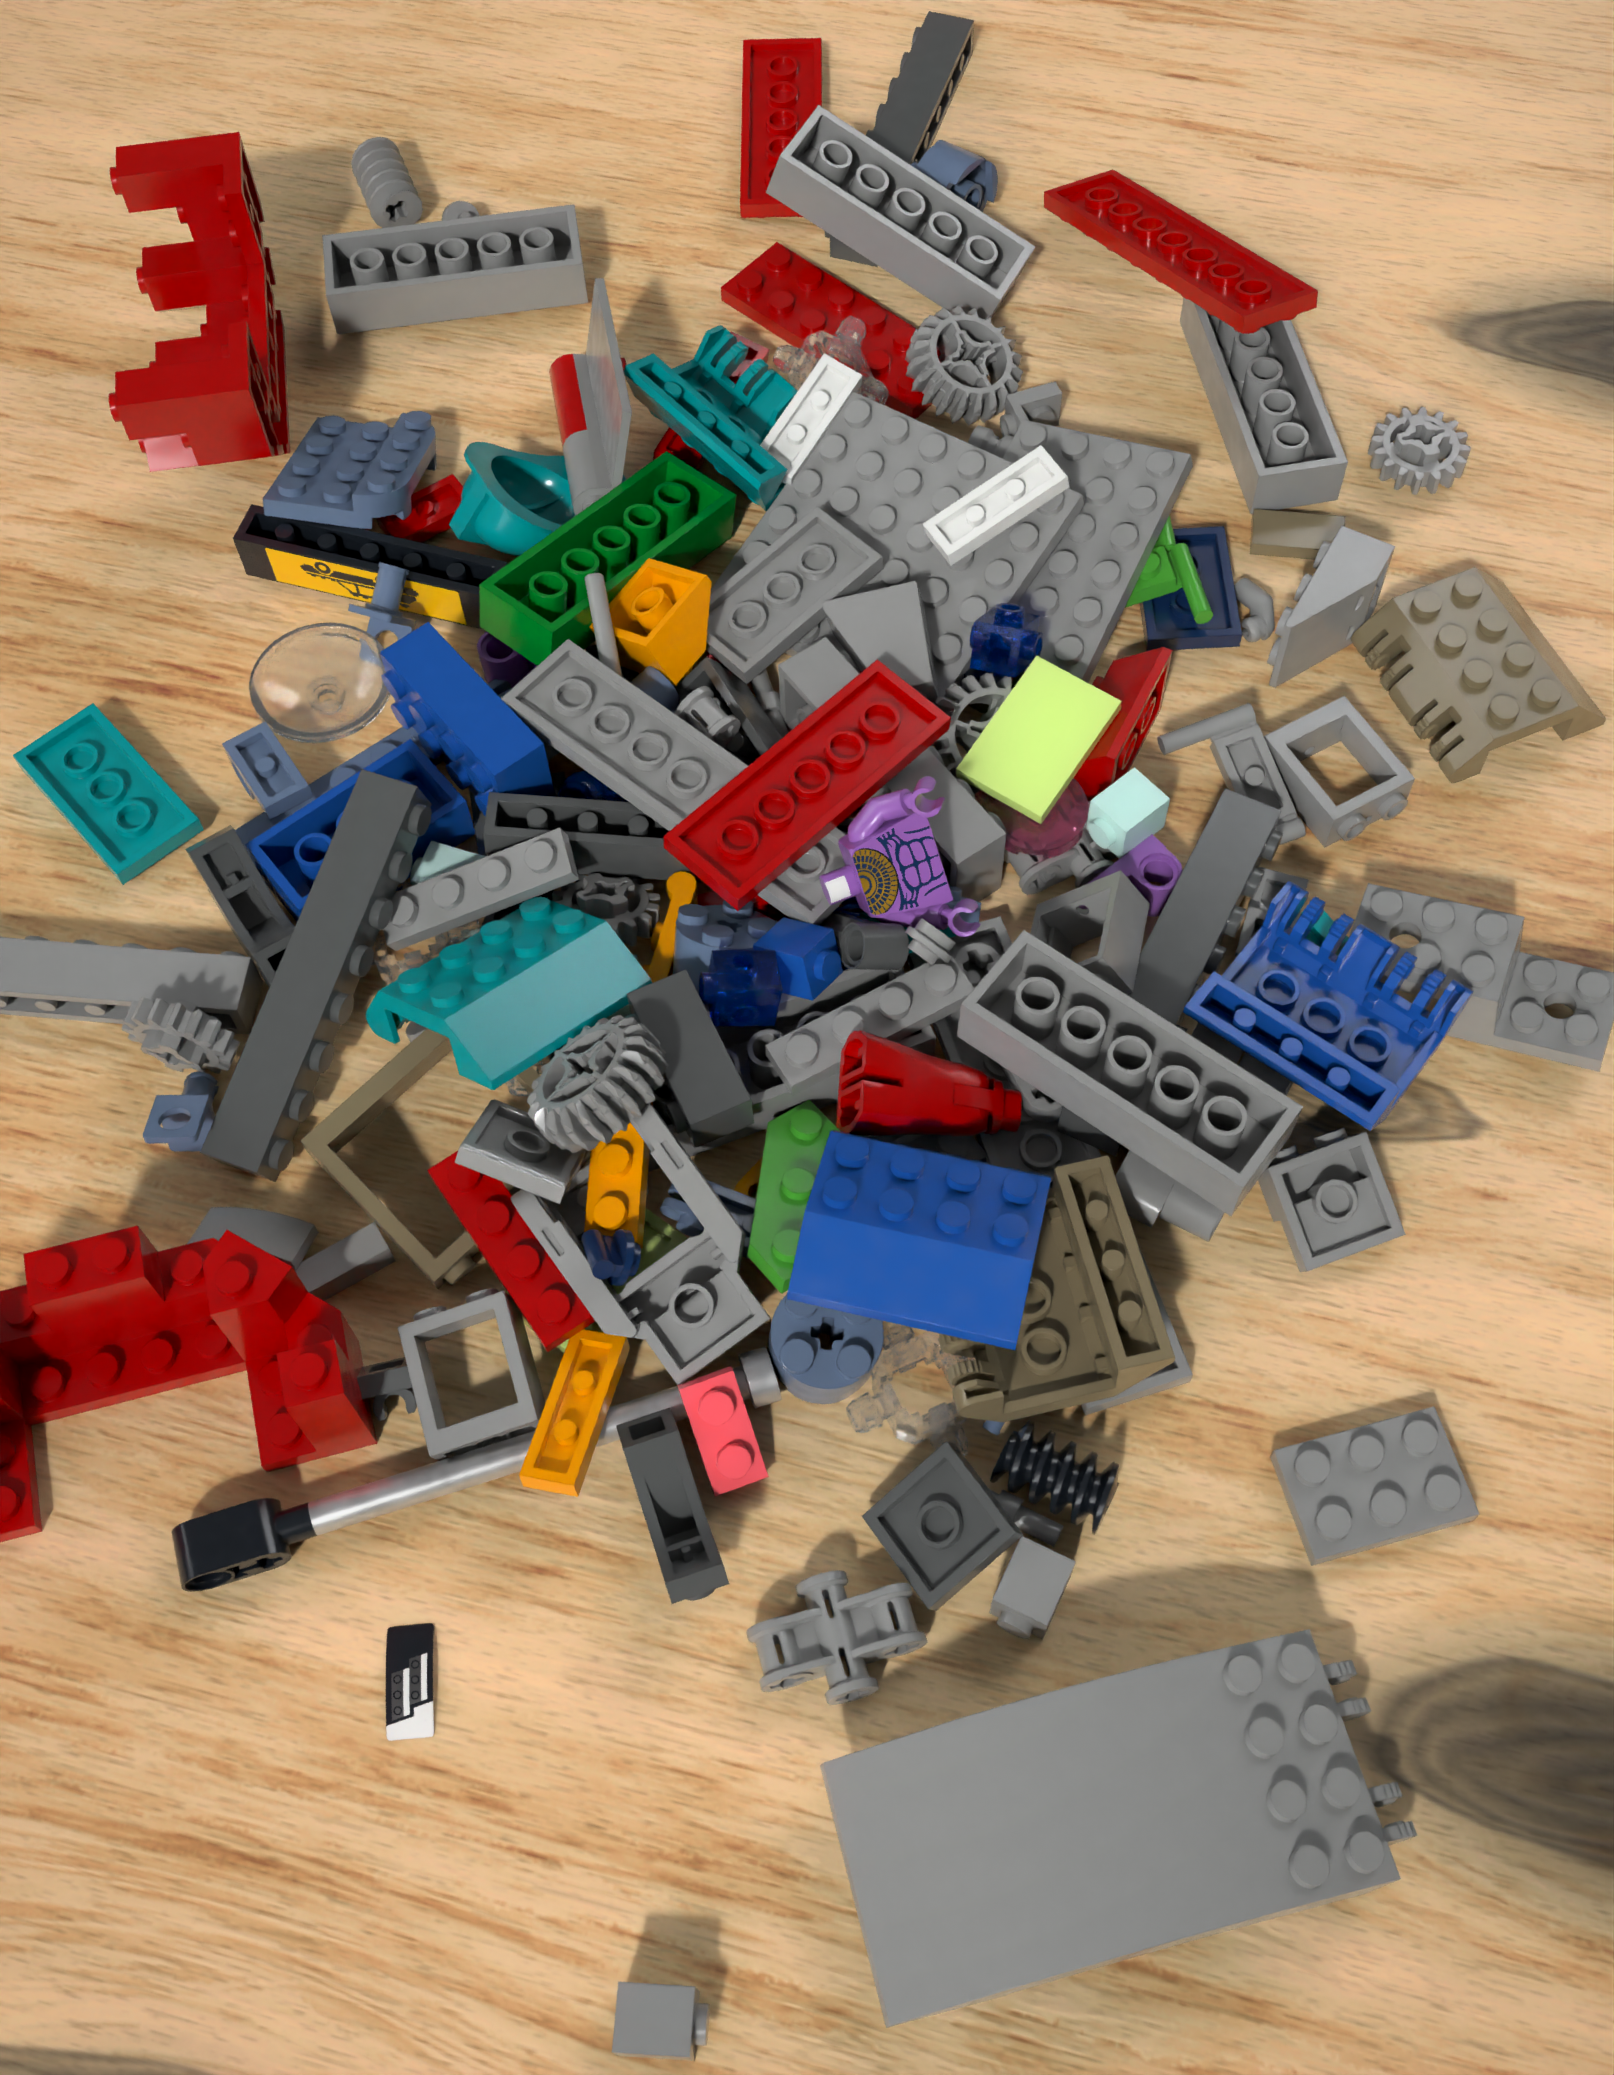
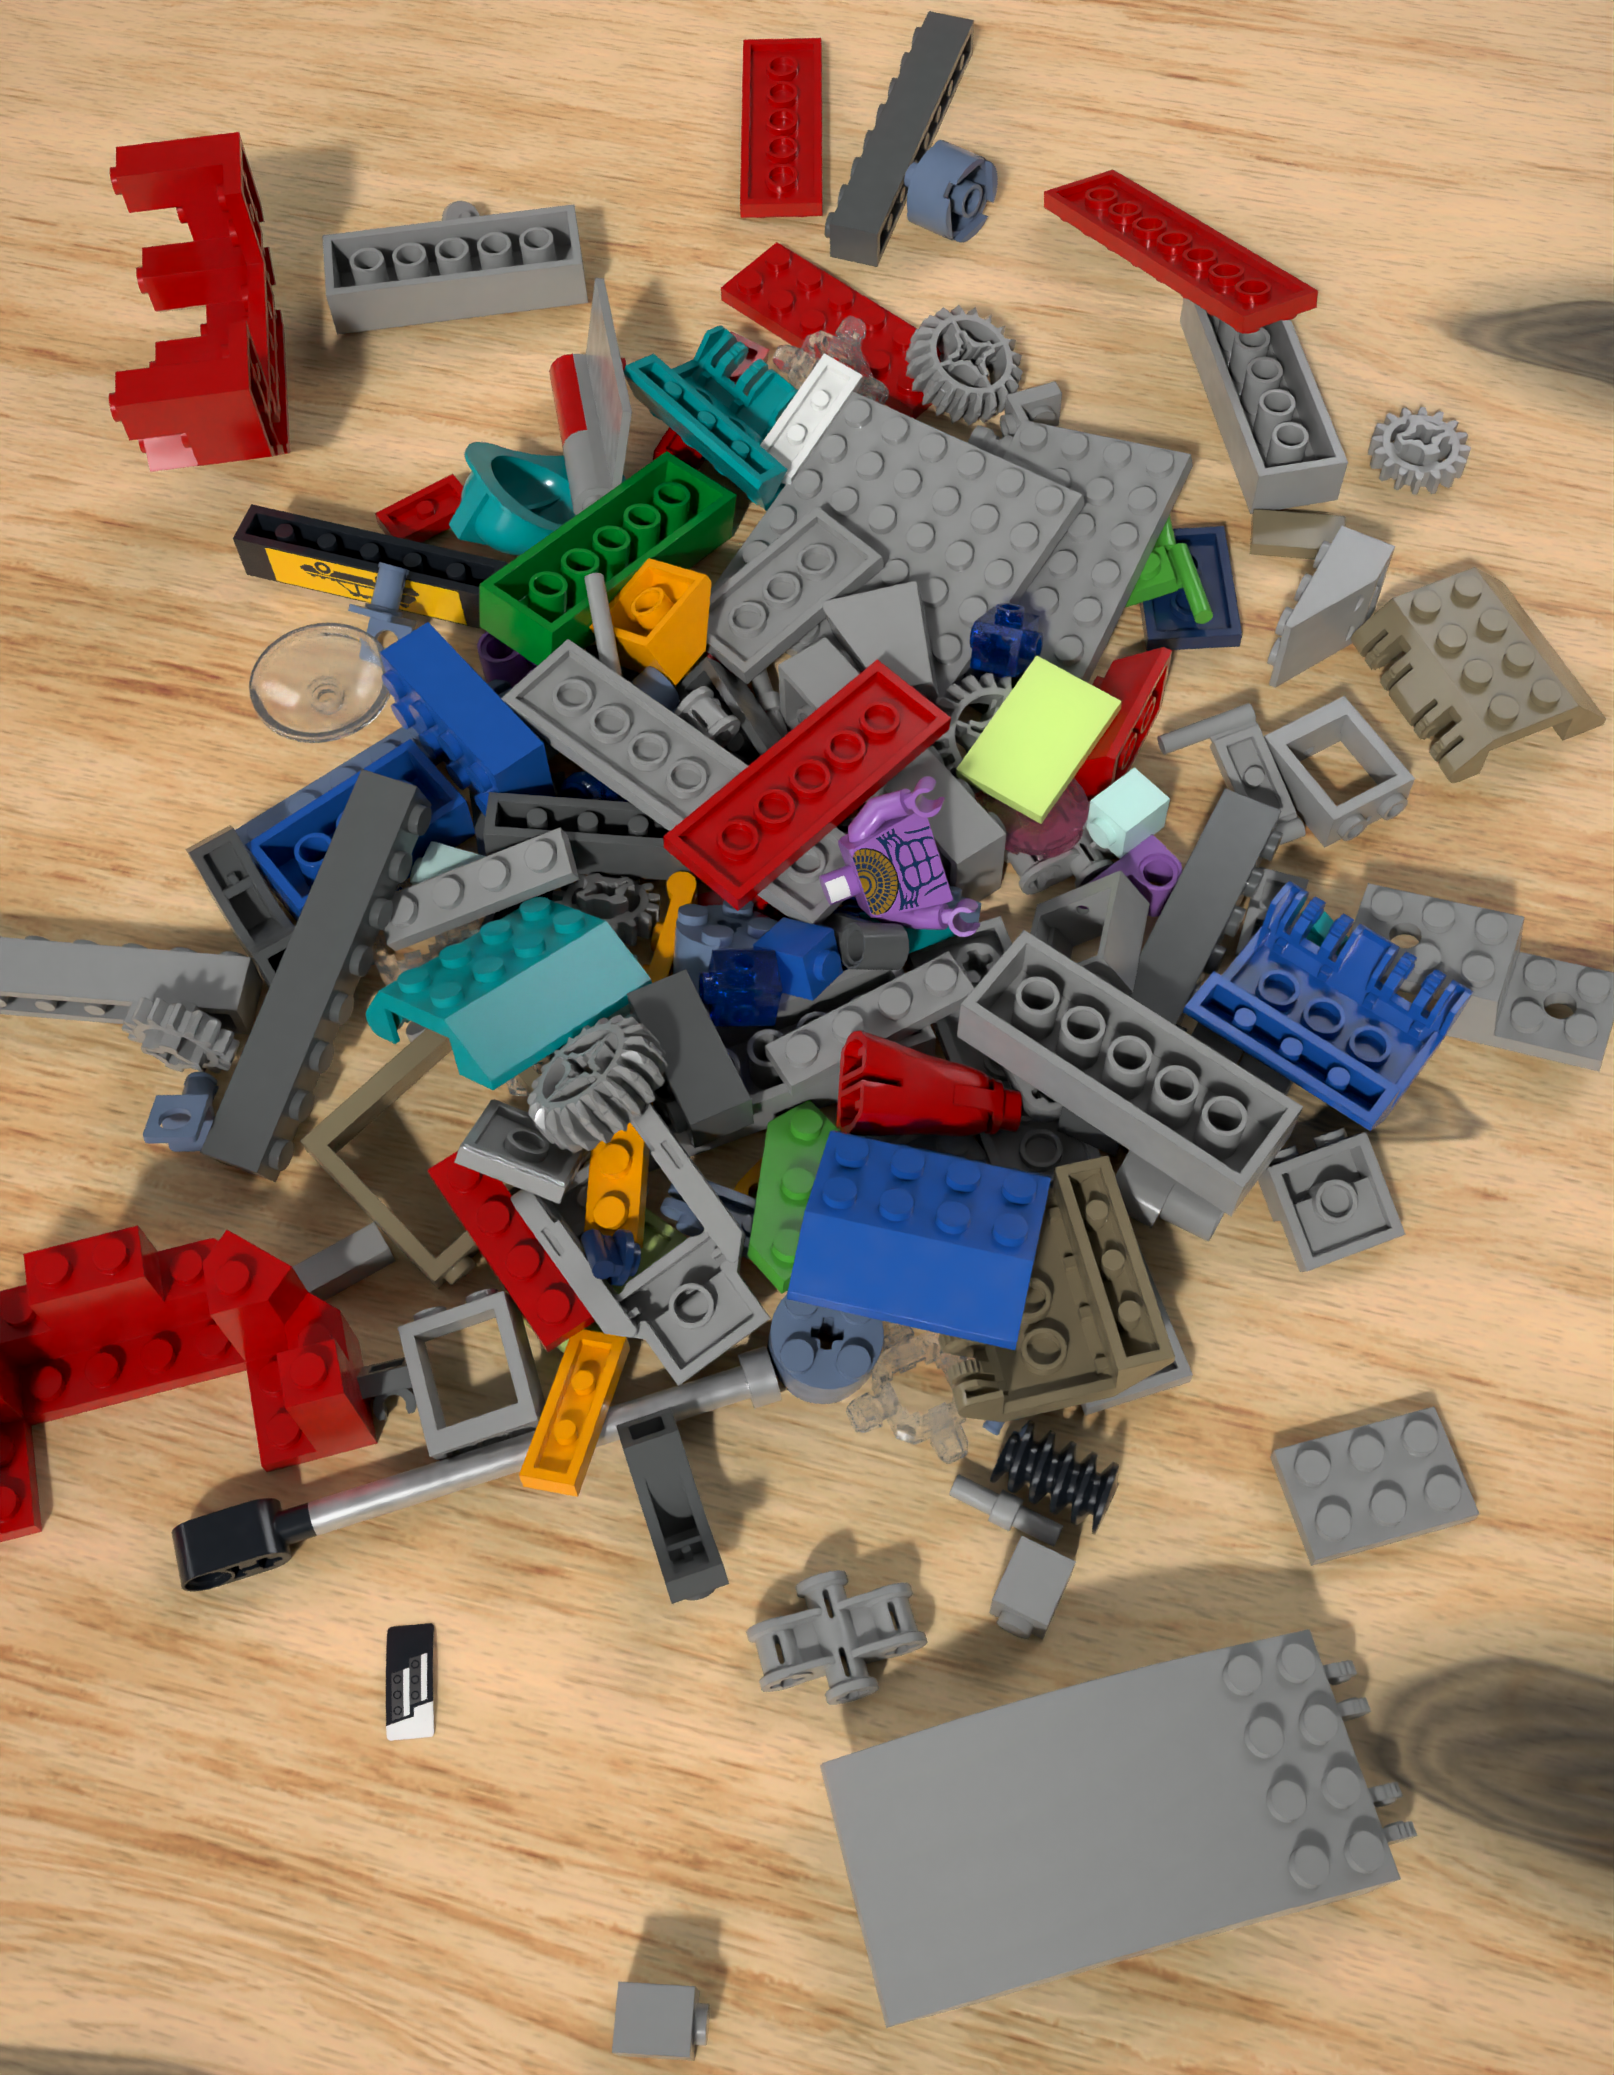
teal plate [13,703,204,885] -> none
light grey slope [187,1207,319,1270] -> none
sand blue plate [222,721,313,820] -> none
sand blue plate [263,411,437,529] -> none
light grey piece [351,137,423,228] -> none
coral plate [677,1366,769,1497] -> none
light grey brick [766,105,1035,319] -> none
dark grey plate [862,1441,1023,1611] -> none
light grey plate [905,918,956,966] -> none
white plate [923,445,1069,566] -> none
light grey arm [1234,578,1275,642] -> none

